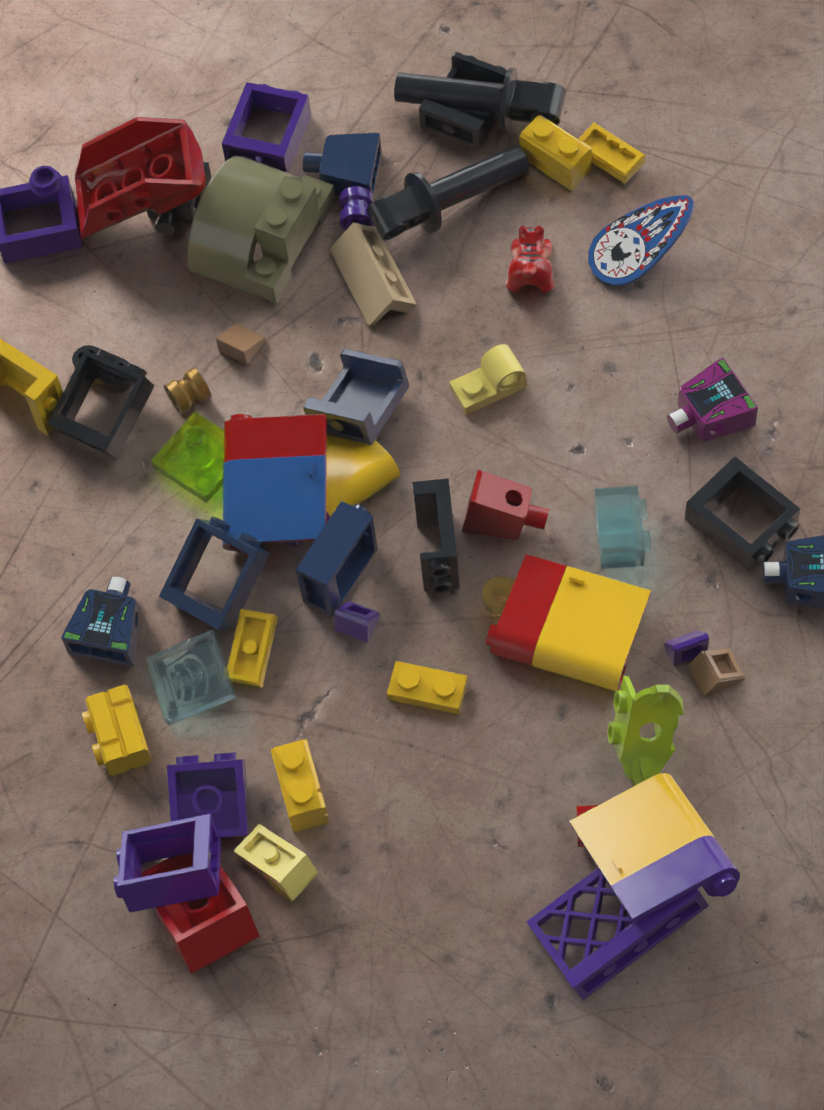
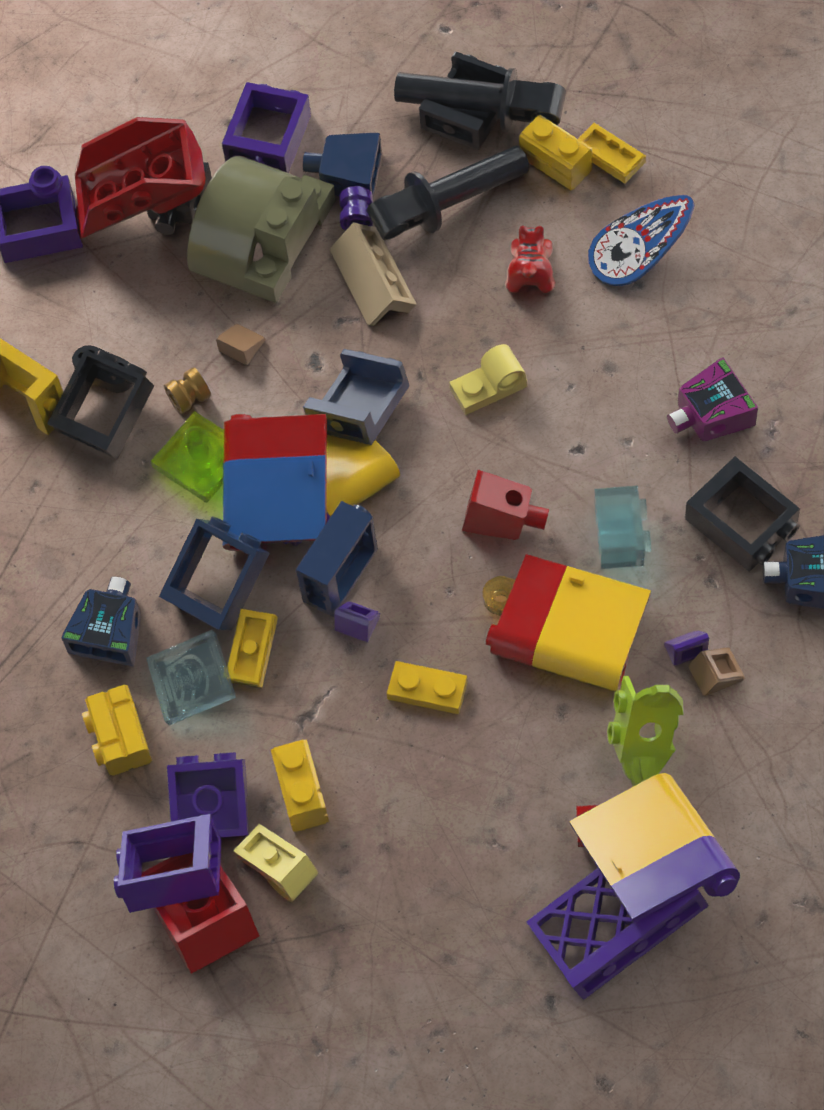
black panel [412,478,460,594] -> none

